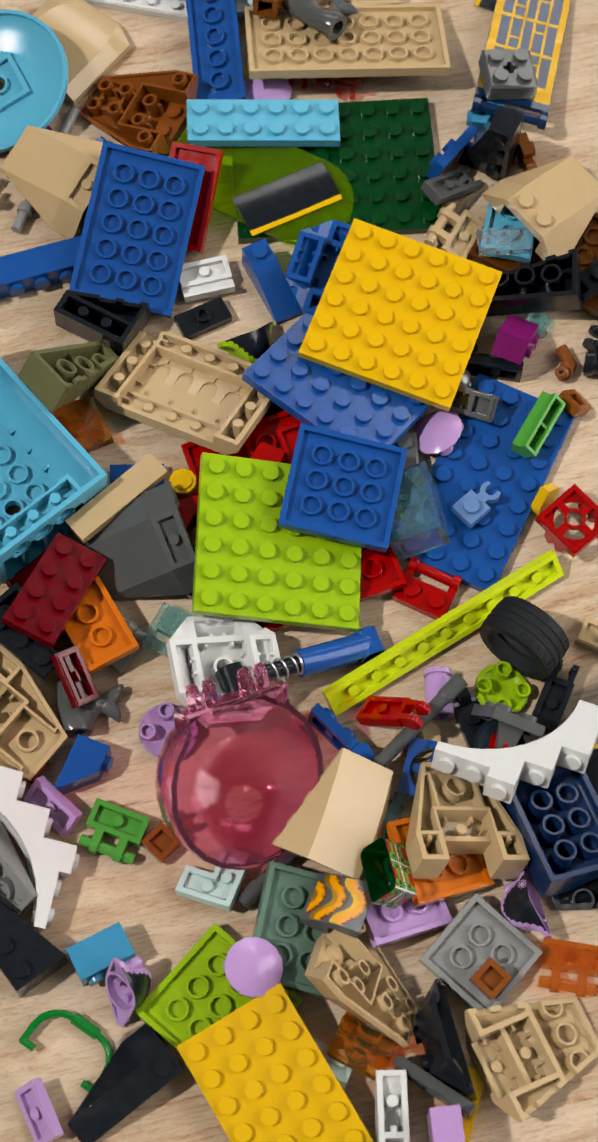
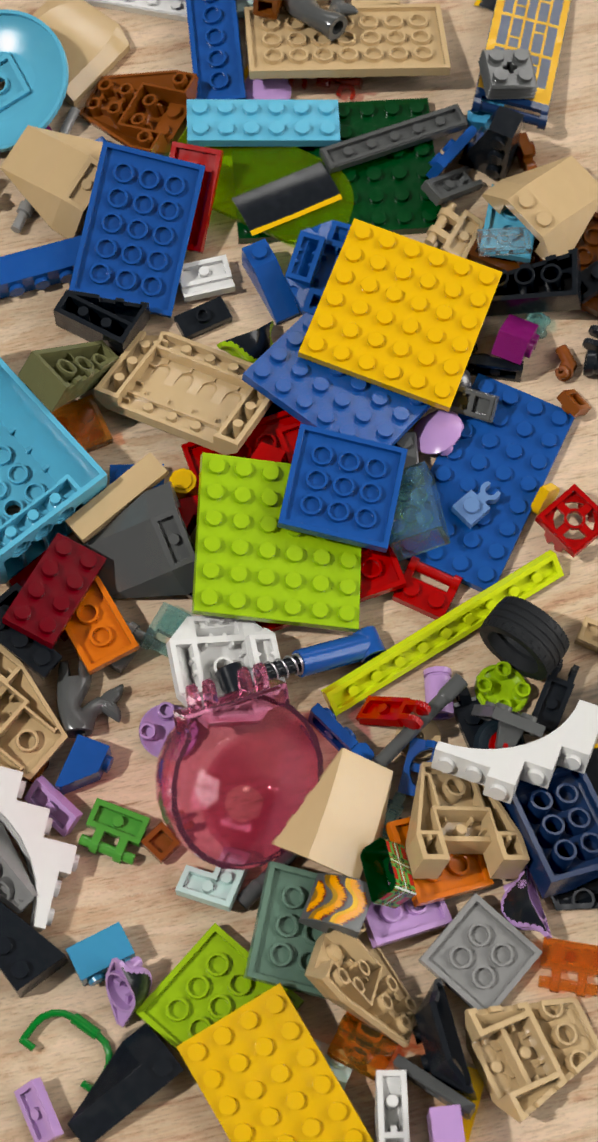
dark red tile [50,645,99,709] -> none
lavender dish [223,937,283,998] -> none
dark orange plate [469,957,512,1001] -> none
bright green piece [511,391,566,458] -> none
none -> dark grey tile [319,104,468,174]

